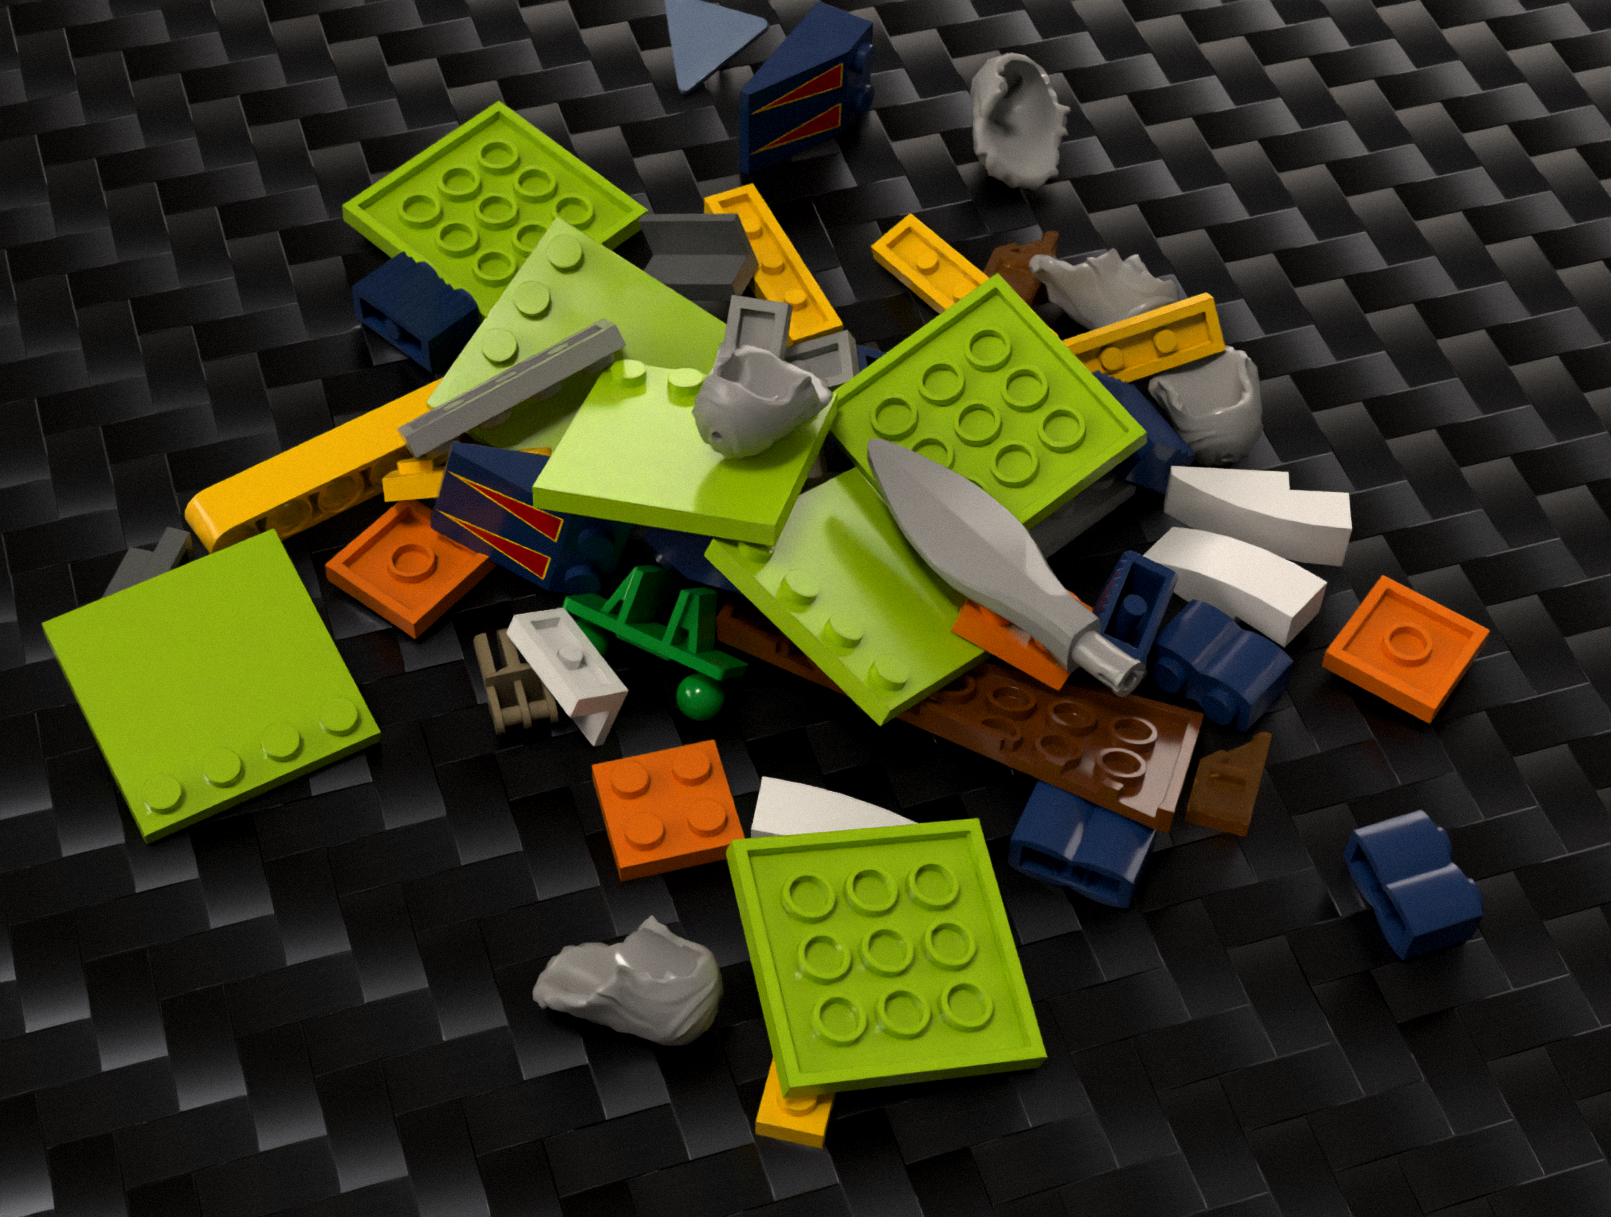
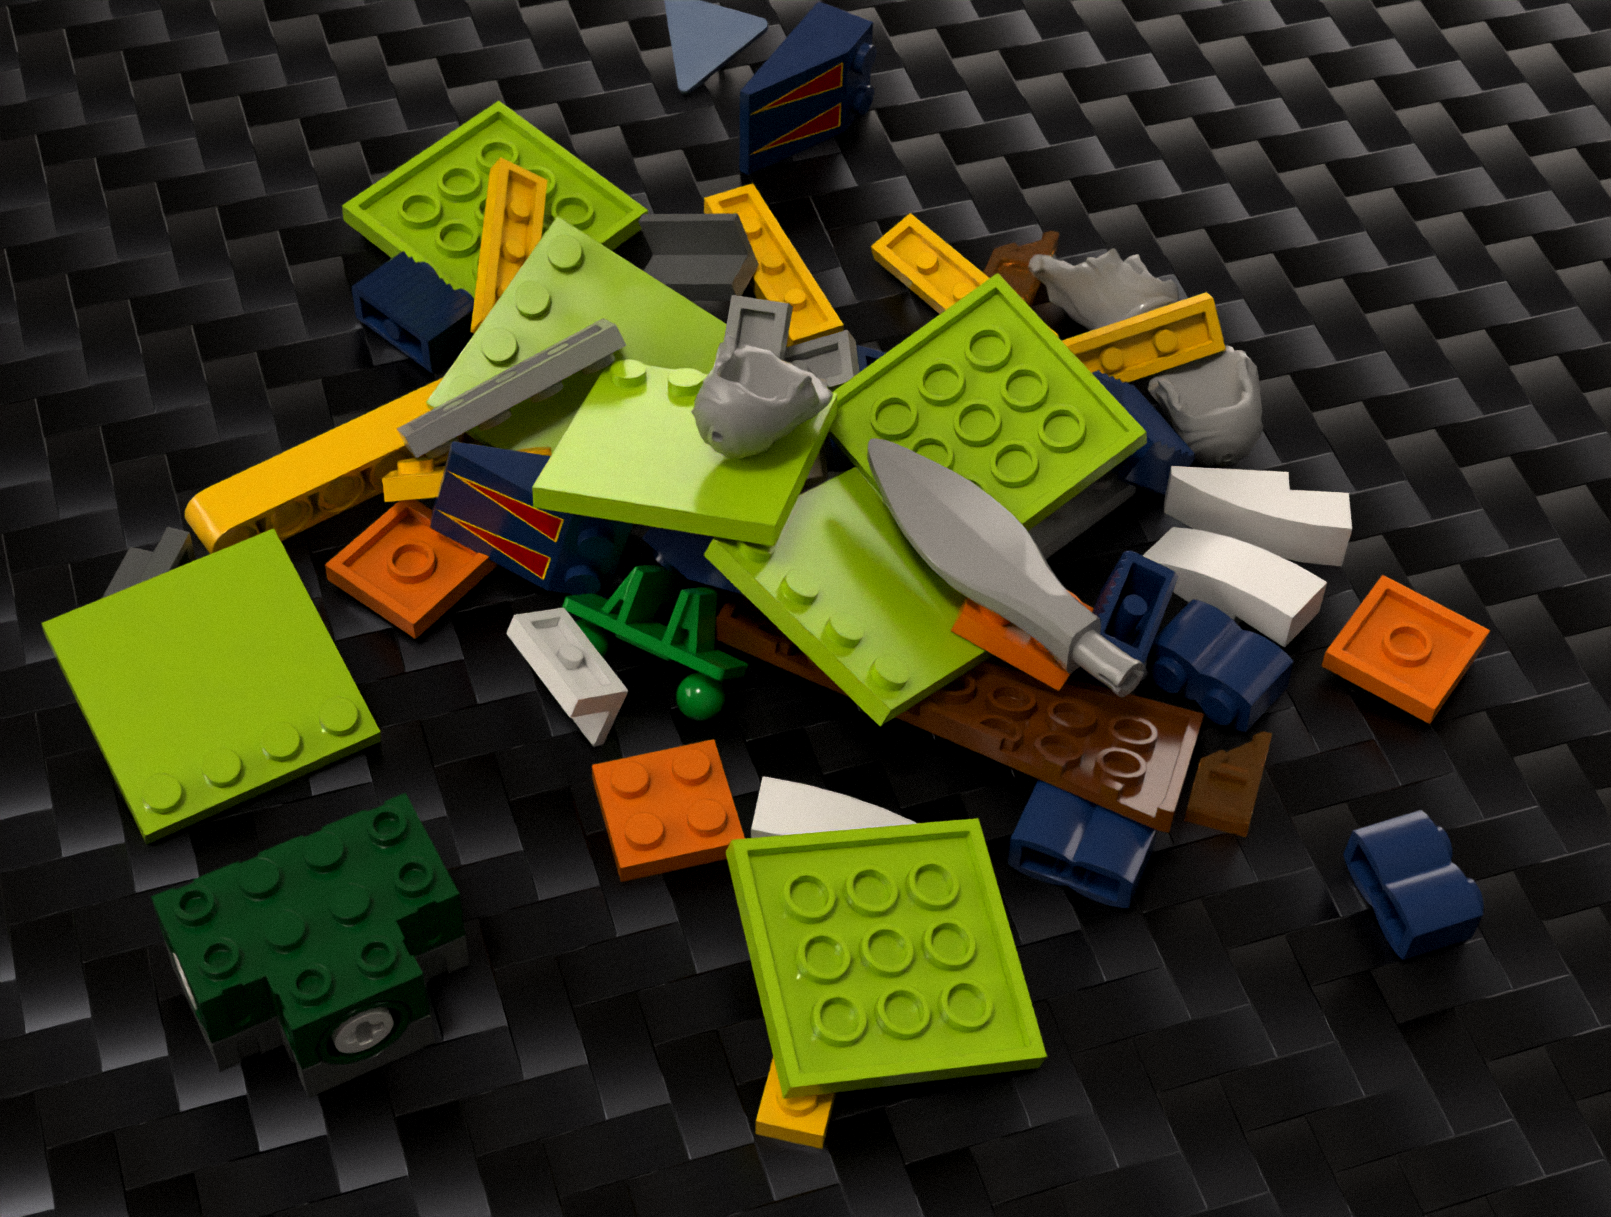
dark tan arm [473,628,559,735] -> none
light grey piece [533,915,723,1046] -> none
light grey piece [970,53,1070,191] -> none
none -> dark green piece [151,793,469,1098]
none -> yellow plate [470,157,547,334]

